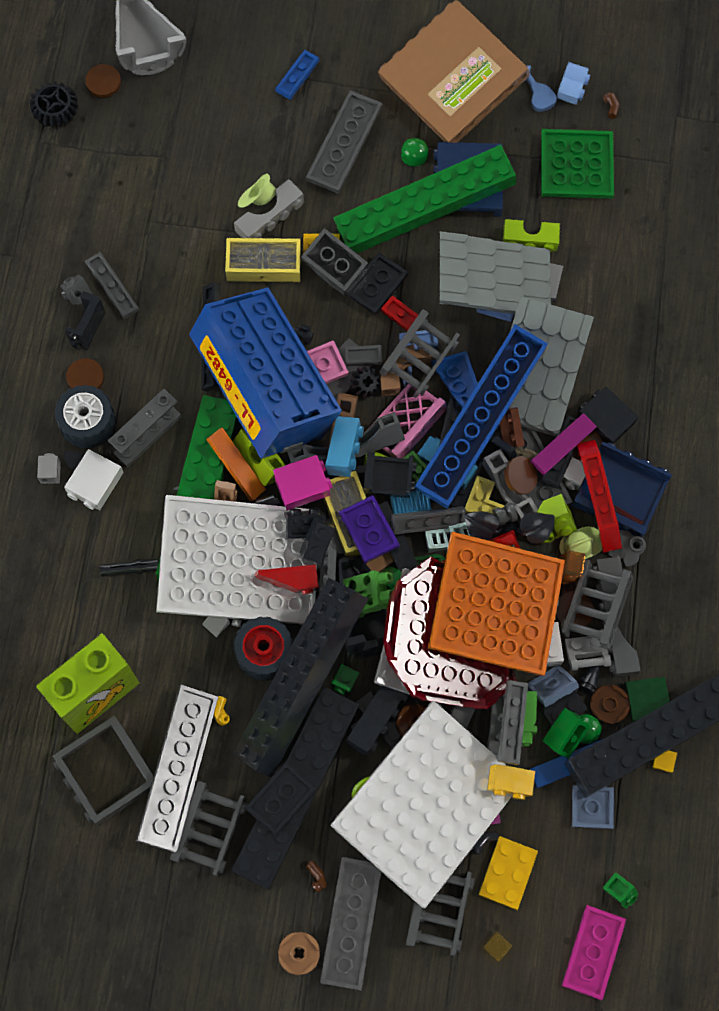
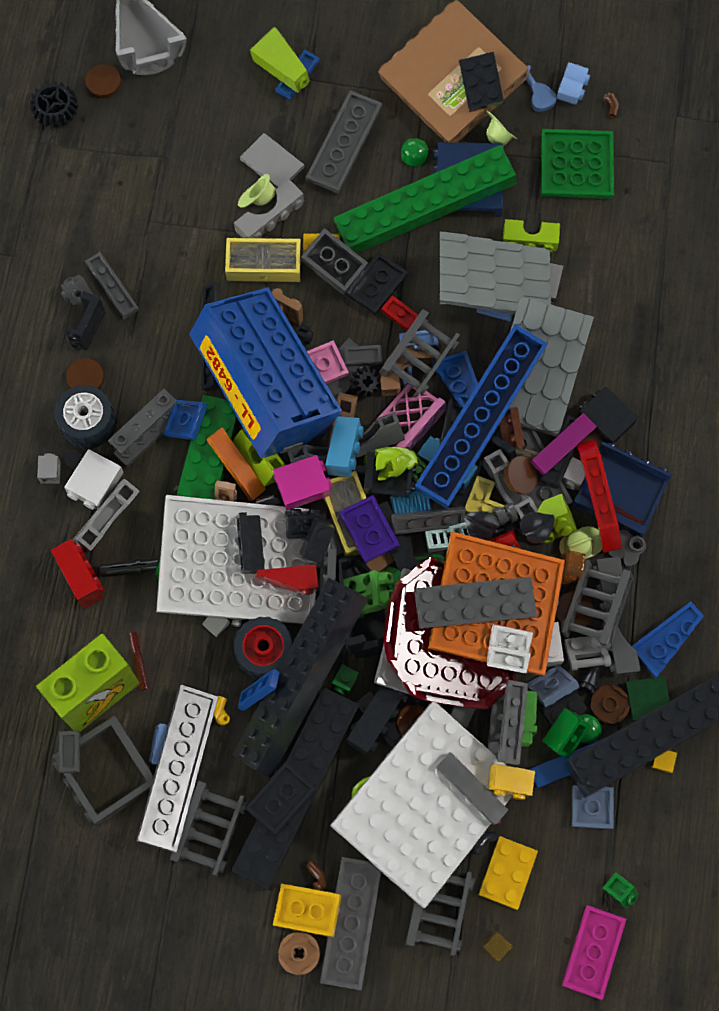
none -> red brick [51,539,104,609]
none -> dark grey tile [58,731,80,773]
none -> light grey arch [73,479,140,552]
none -> clear red bar [129,632,149,691]
none -> medium blue tile [148,724,167,766]
none -> blue tile [163,400,207,440]
none -> black panel [236,512,265,574]
none -> blue tile [238,669,279,711]
none -> light grey tile [240,133,304,189]
none -> lime slope [250,27,310,93]
none -> medium nougat plate [272,288,303,326]
none -> yellow plate [273,884,342,937]
none -> lime helmet [375,447,417,480]
none -> dark grey plate [414,577,537,629]
none -> dark grey tile [436,752,508,825]
none -> black plate [459,51,505,112]
none -> yellowish green piece [486,110,517,147]
none -> white slope [487,624,533,673]
none -> blue wing [632,602,704,679]

